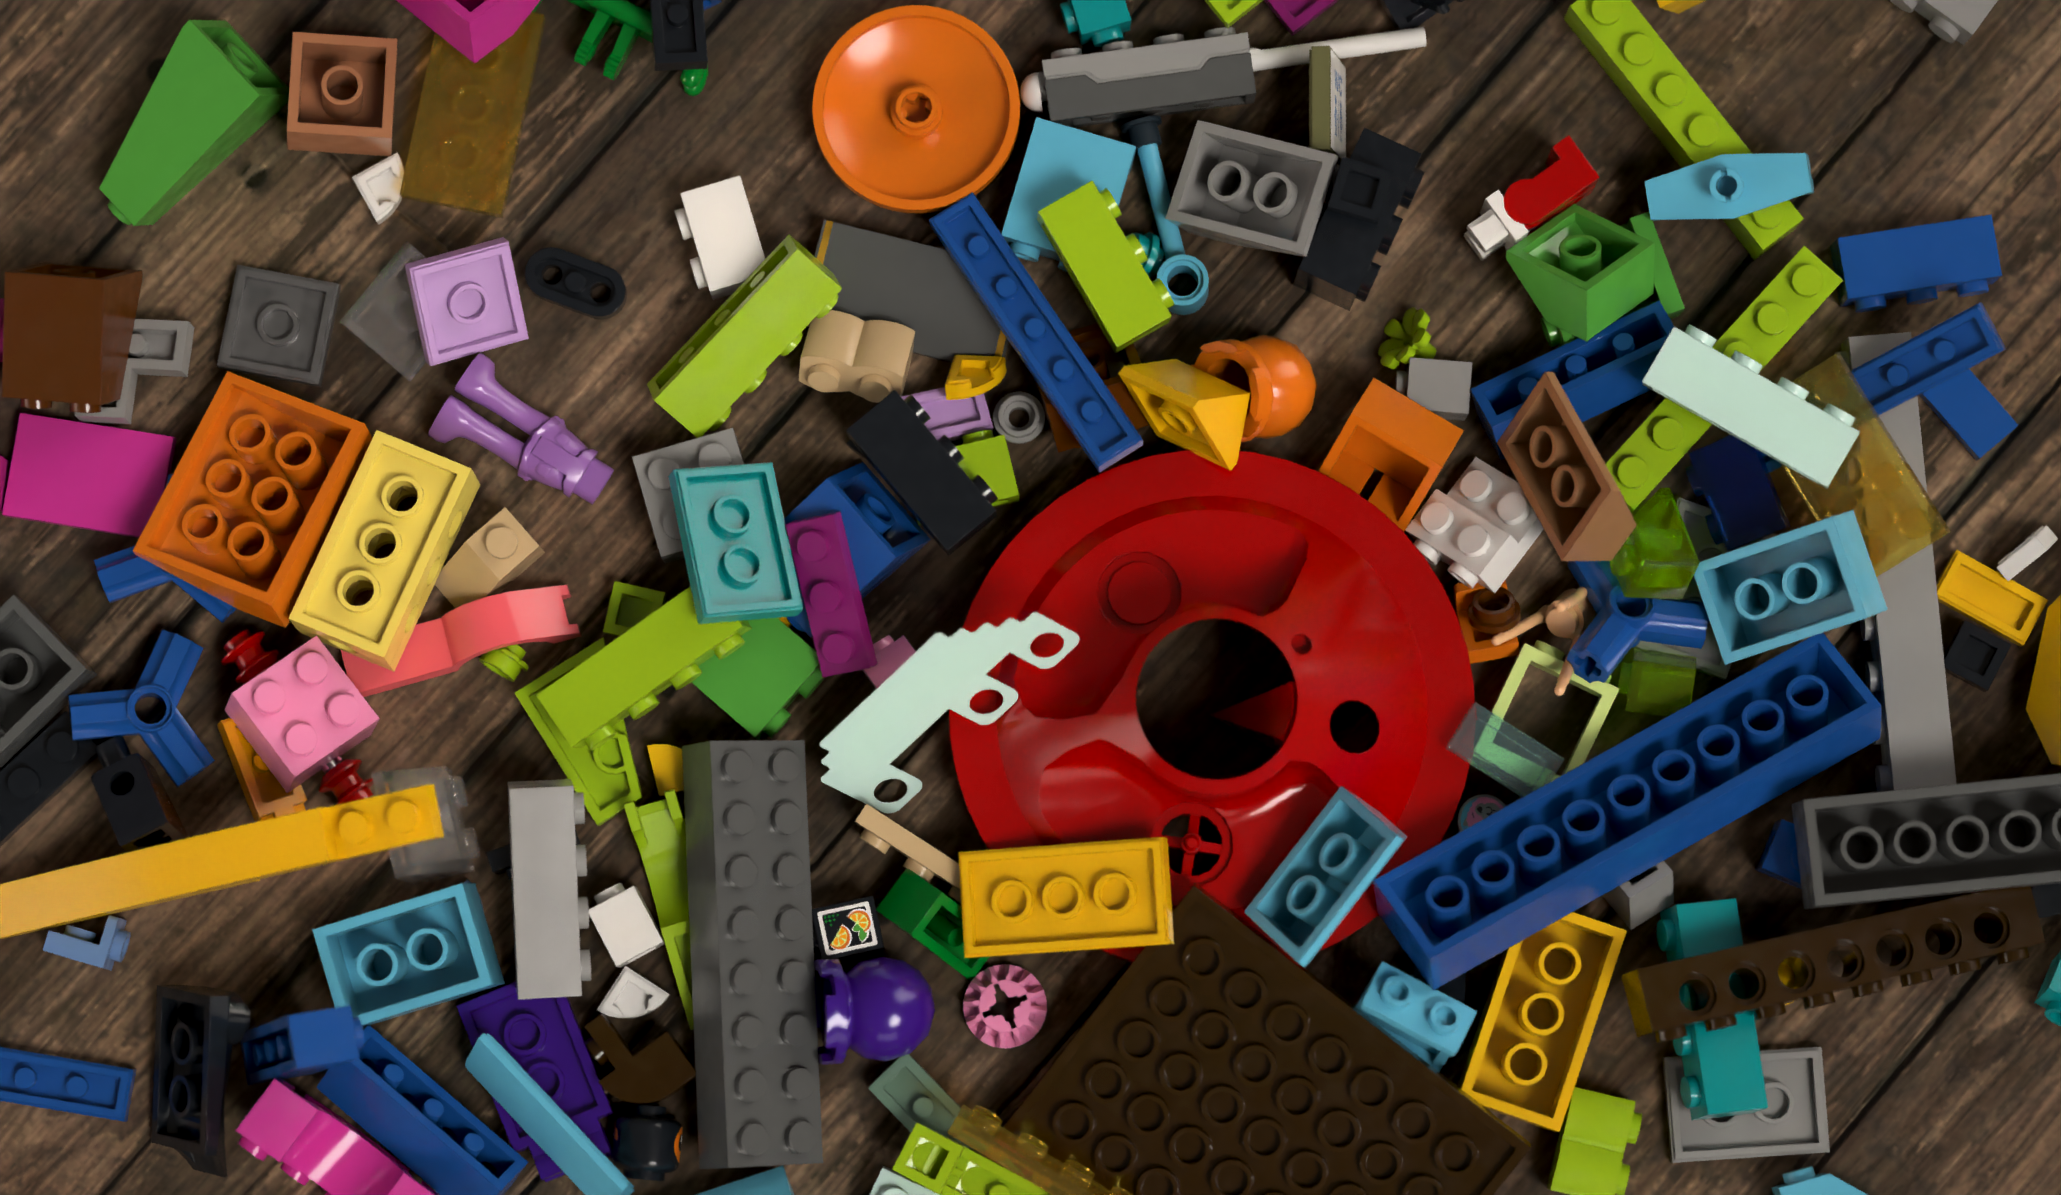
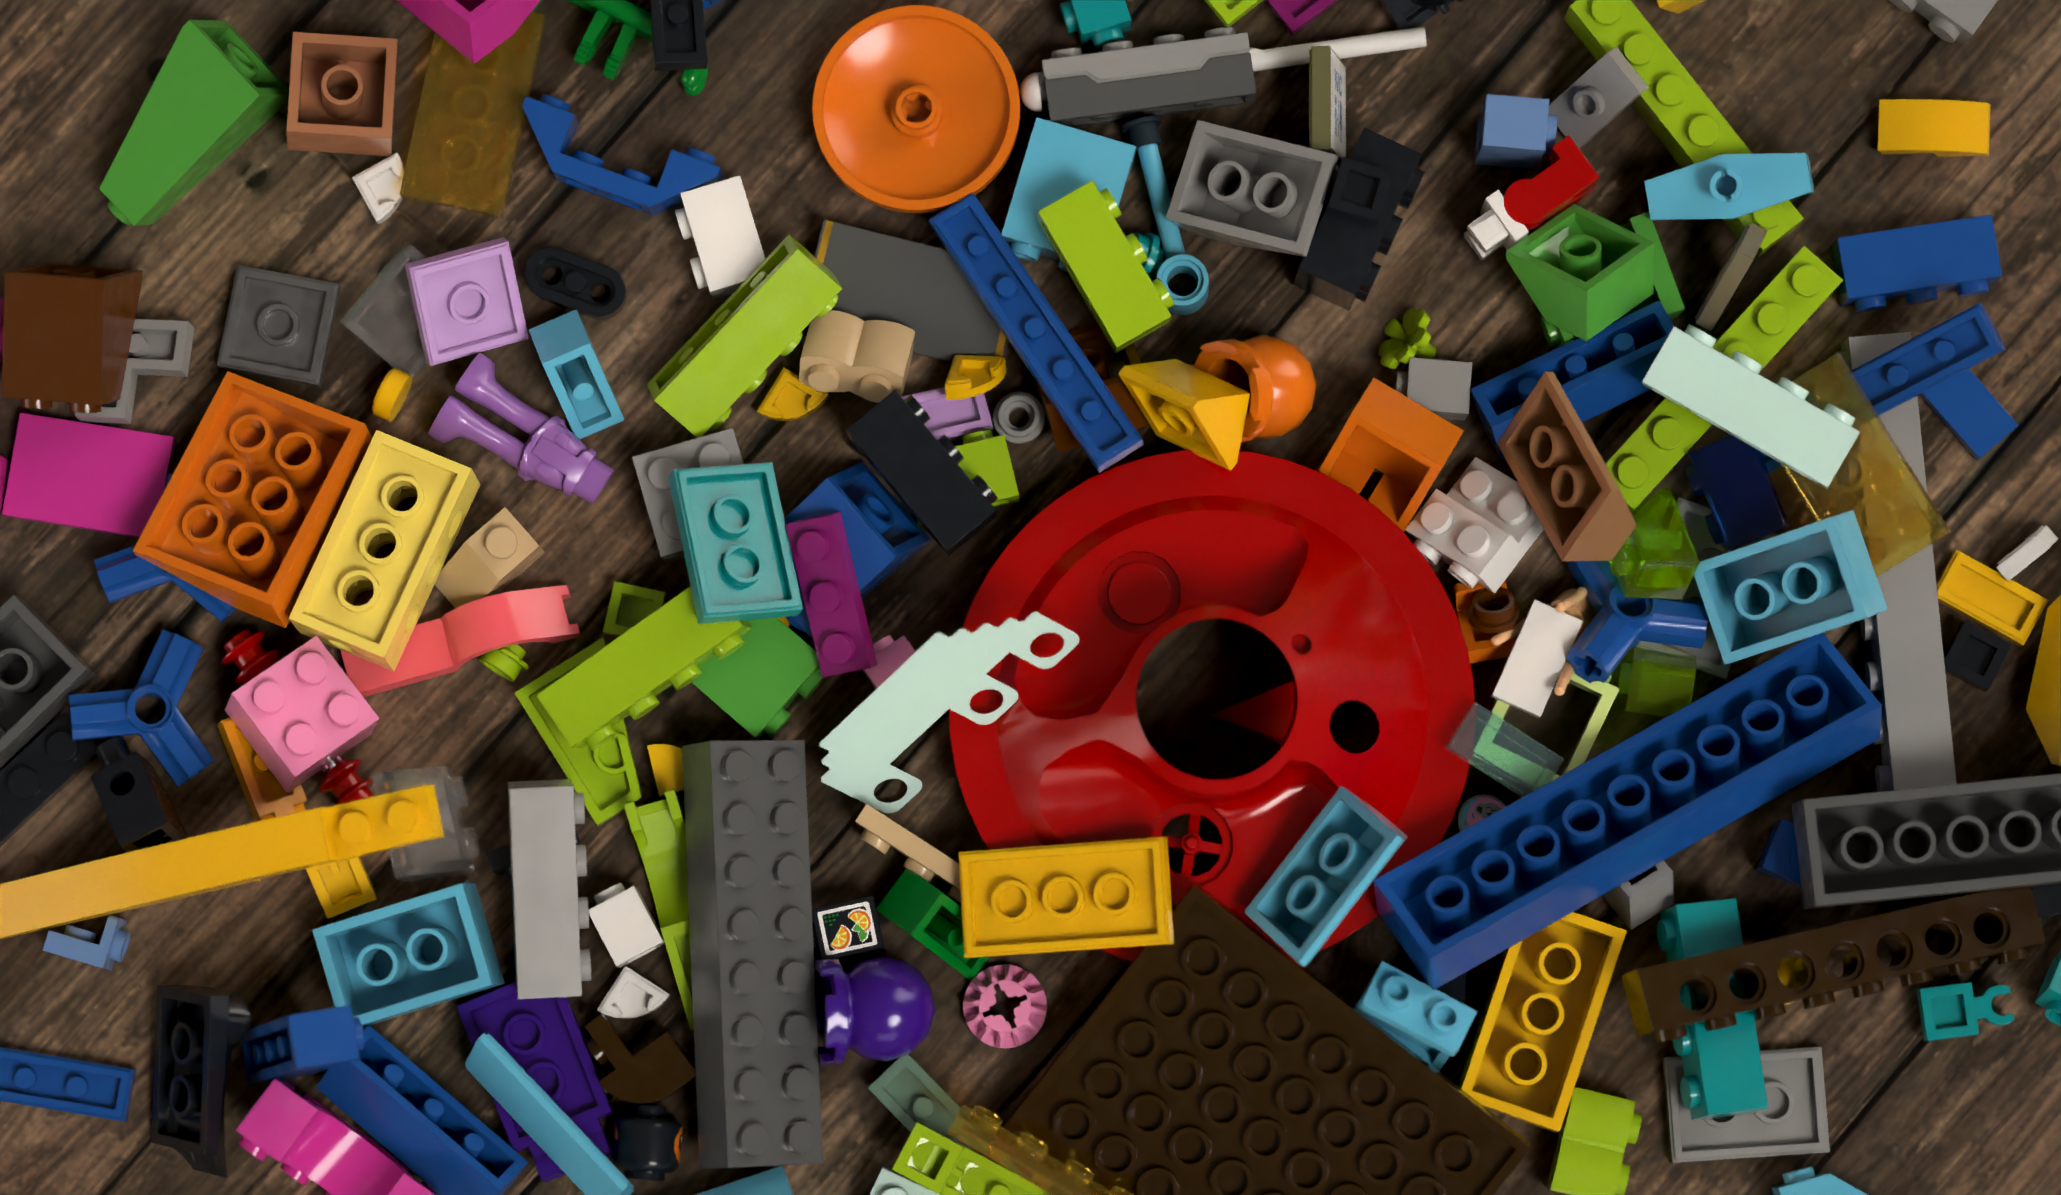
none -> yellow bracket [306,857,377,919]
none -> yellow tile [372,367,413,422]
none -> blue slope [522,94,723,216]
none -> medium azure slope [529,309,624,439]
none -> yellow tile [757,368,829,421]
none -> medium blue brick [1474,94,1557,170]
none -> white tile [1491,600,1583,718]
none -> light grey plate [1548,47,1649,148]
none -> dark tan tile [1695,222,1767,331]
none -> yellow slope [1878,99,1990,157]
none -> teal plate [1916,982,2015,1041]

